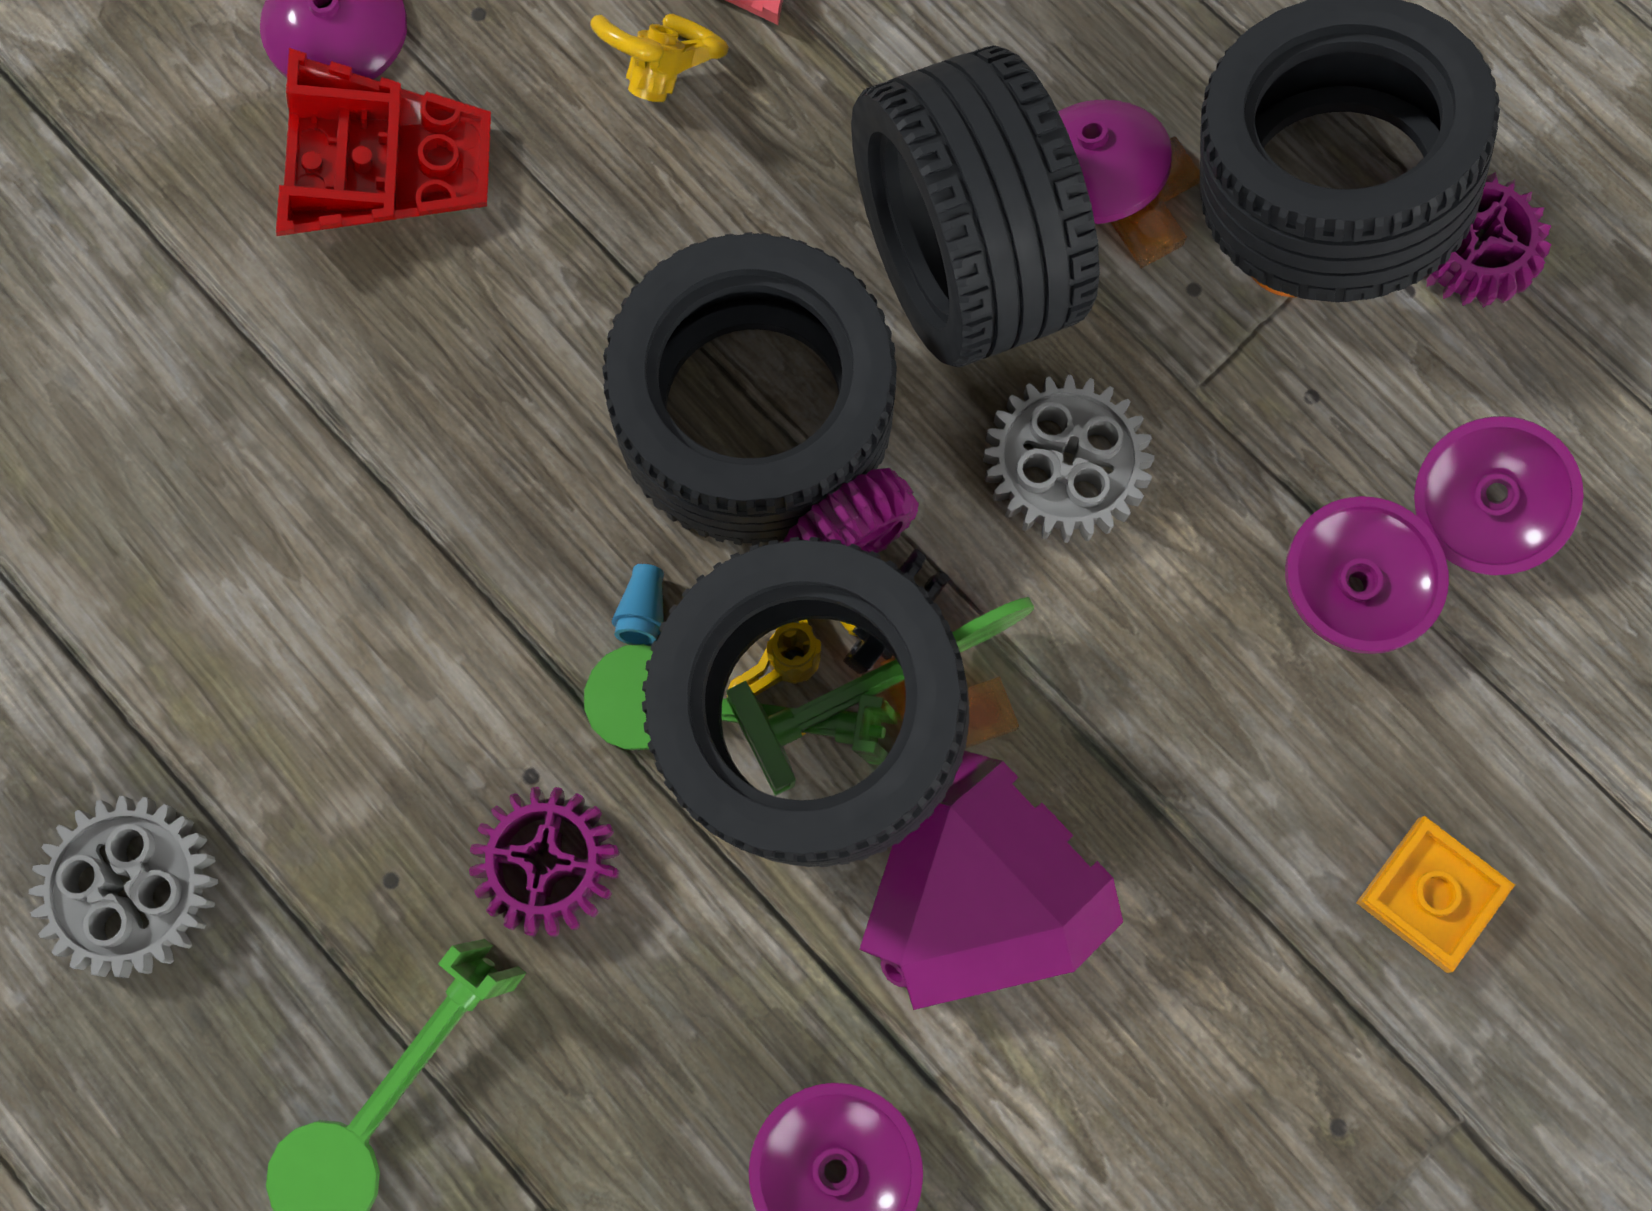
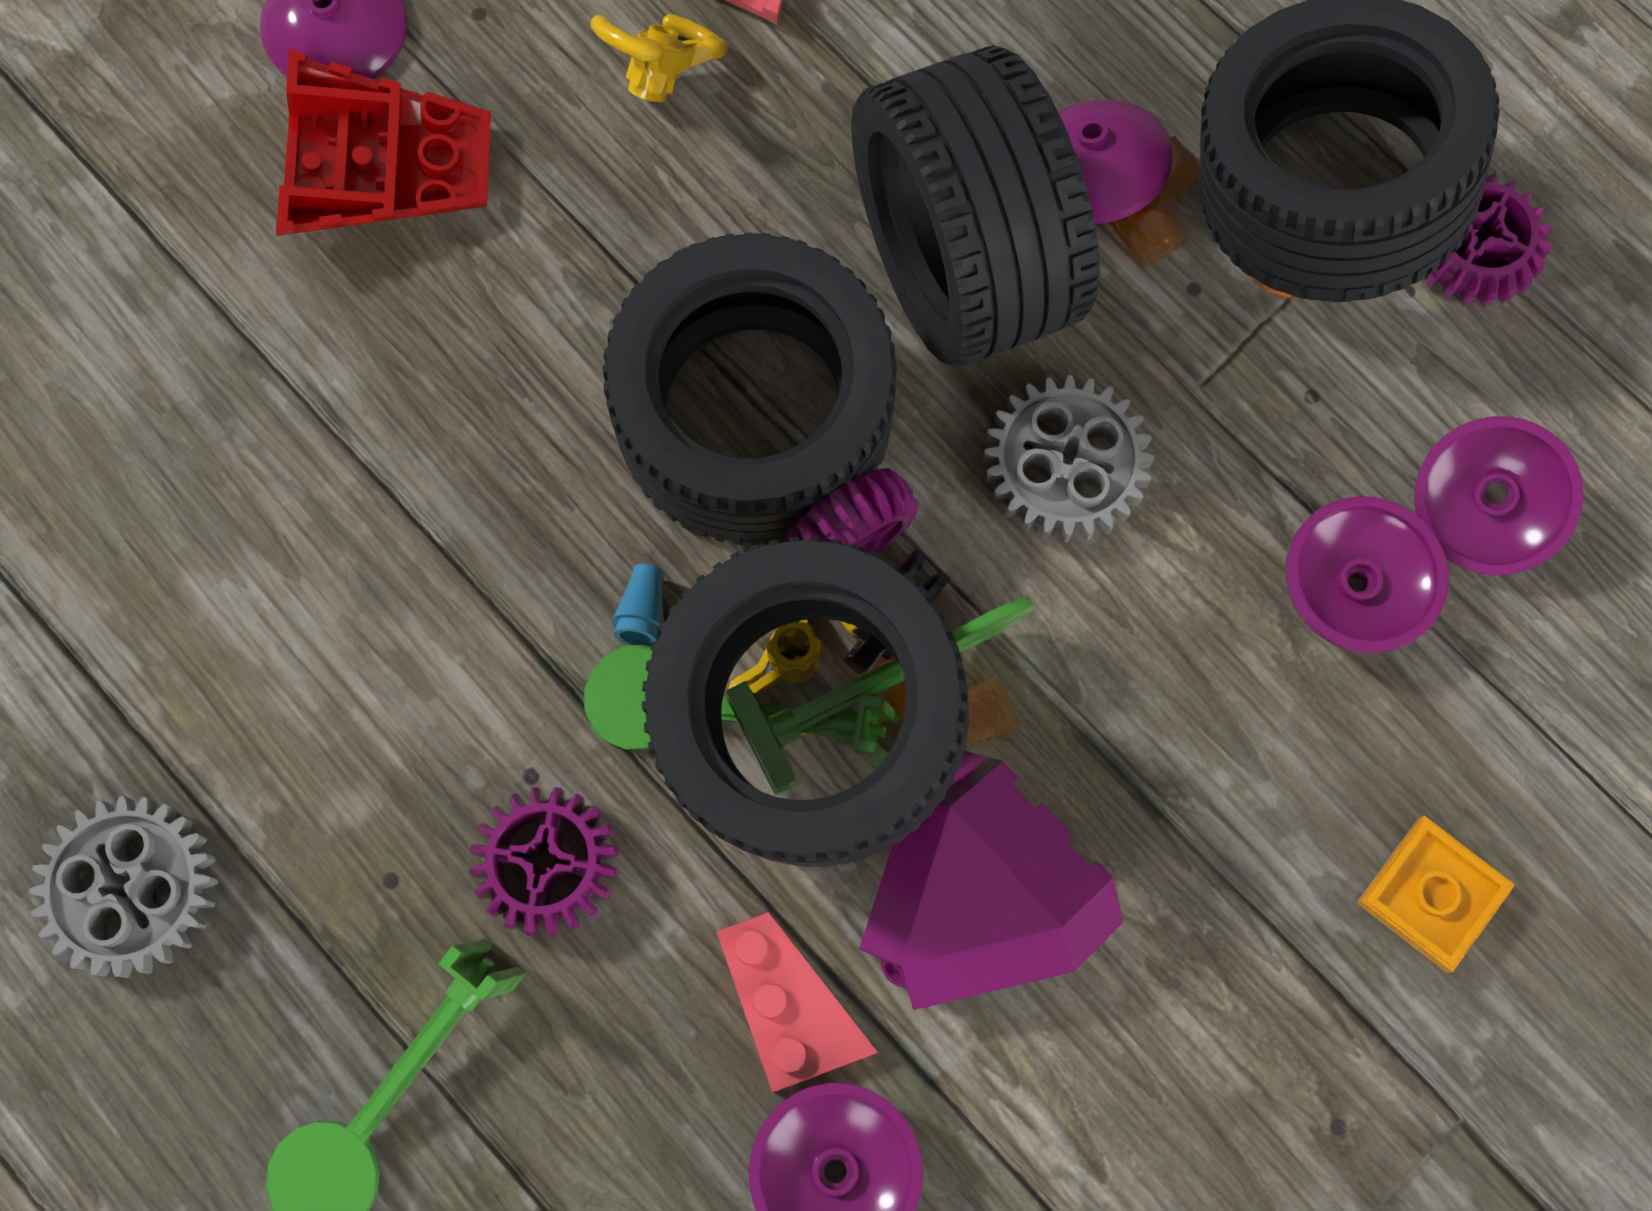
none -> coral wing [716,912,878,1093]

